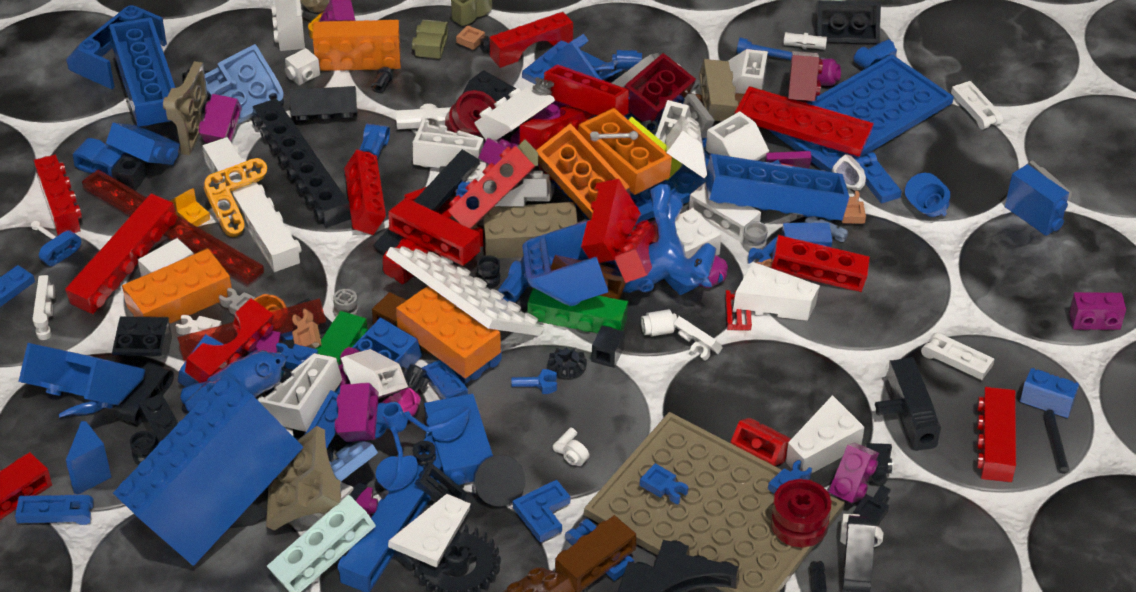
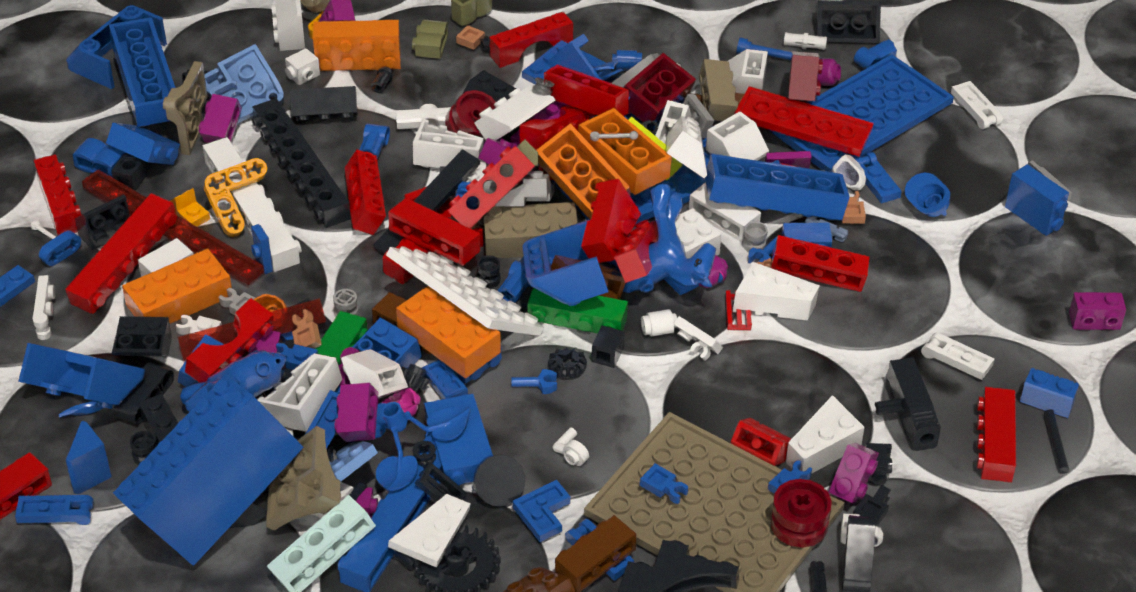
none -> black slope [75,194,130,250]
none -> blue plate [251,224,273,274]

